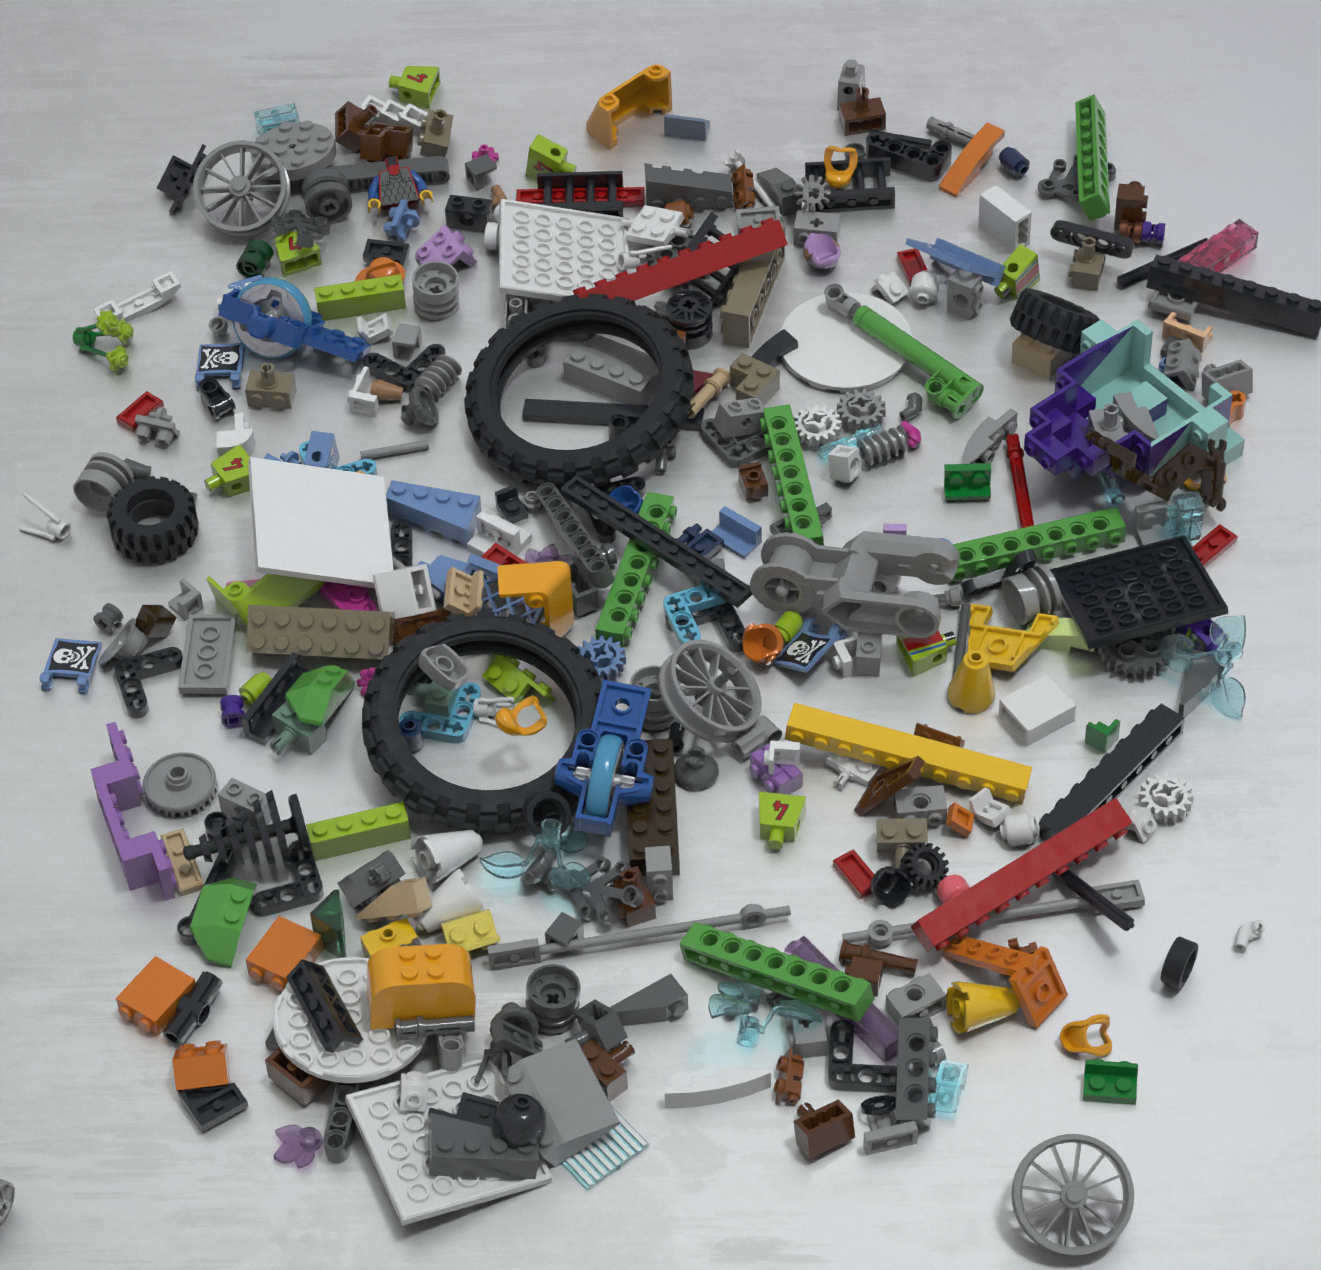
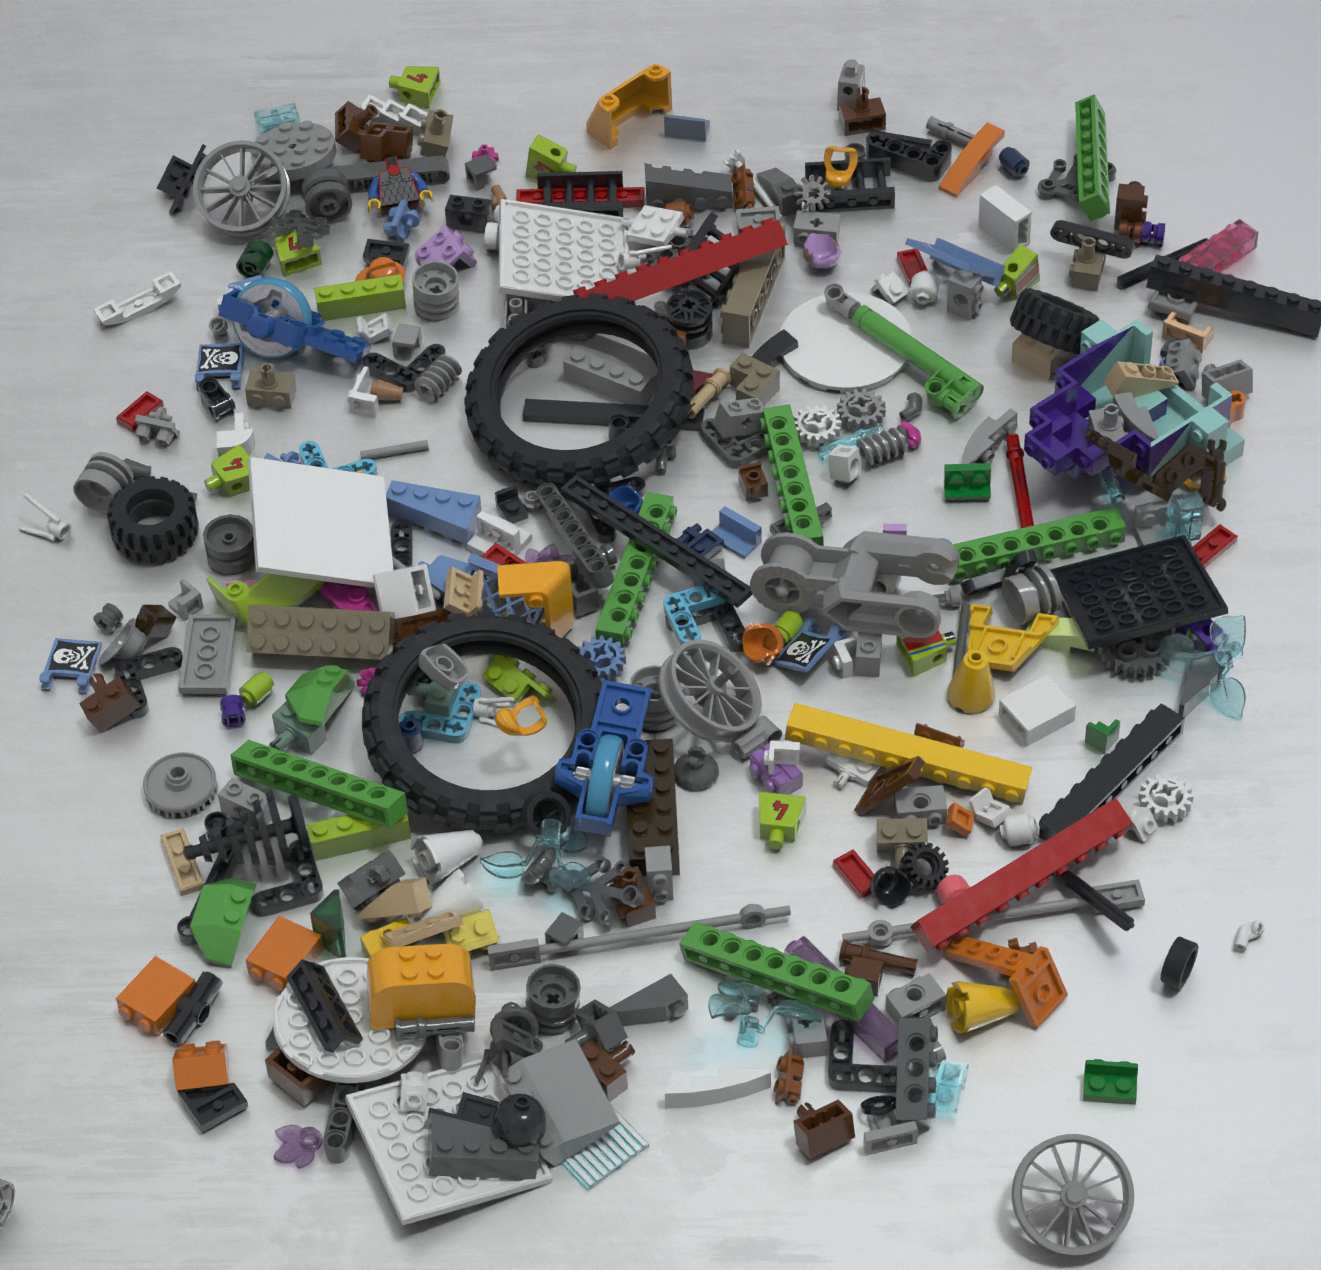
lime plant [73,310,134,373] -> none
medium lavender bracket [90,722,177,901] -> none
black fence [242,652,311,745] -> none
medium blue torso [304,431,340,469] -> none
dark grey hair [401,386,439,426] -> none
black pin [667,722,686,754] -> none
light orange piece [1059,1014,1112,1056] -> none
none -> reddish brown brick [79,673,141,733]
none -> dark grey wheel [203,514,255,574]
none -> bright green brick [230,740,408,828]
none -> tan tile [383,910,463,947]
none -> tan slope [1103,361,1179,398]

